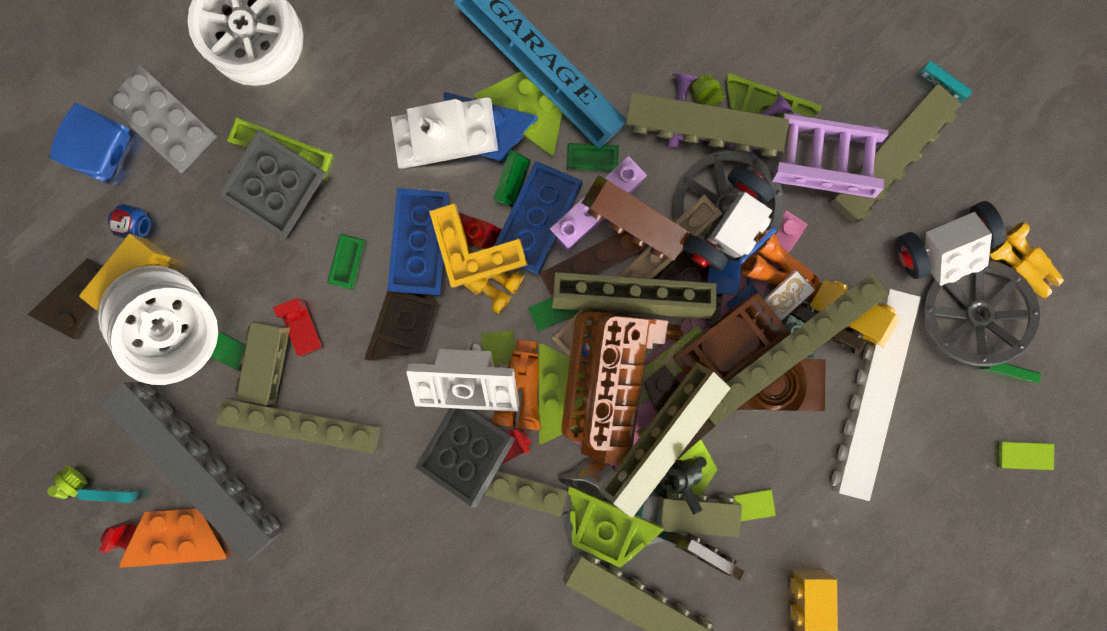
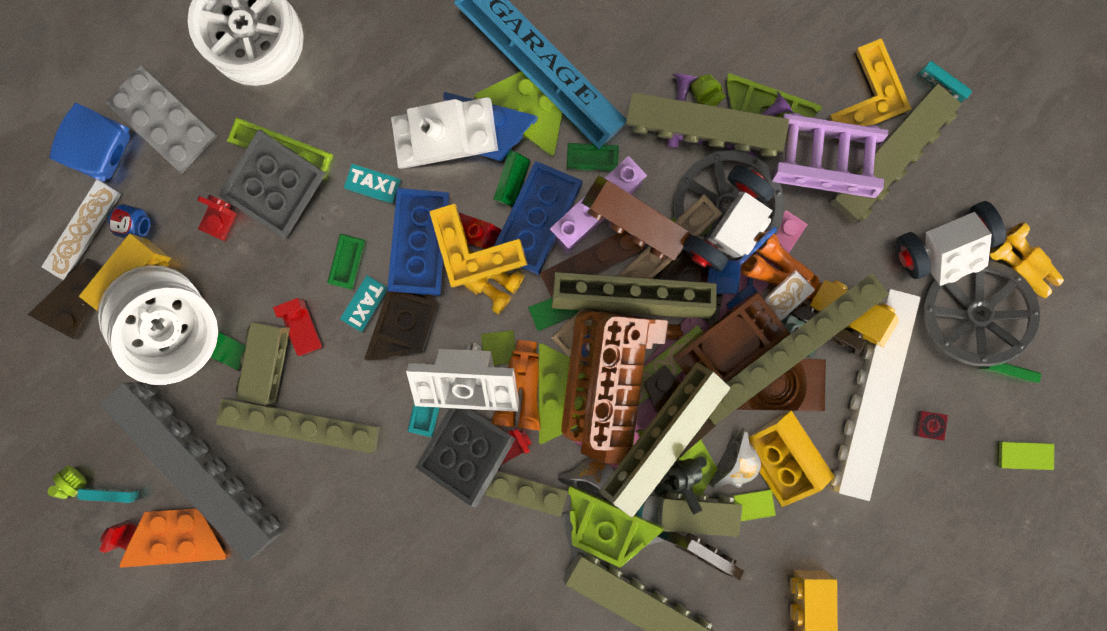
none -> white tile [42,179,122,280]
none -> red bracket [197,194,237,241]
none -> teal tile [340,275,387,333]
none -> teal tile [344,164,402,205]
none -> teal tile [407,403,440,437]
none -> light grey hat [710,428,761,488]
none -> yellow slope [748,411,835,507]
none -> yellow plate [828,38,912,140]
none -> dark red tile [916,411,948,441]

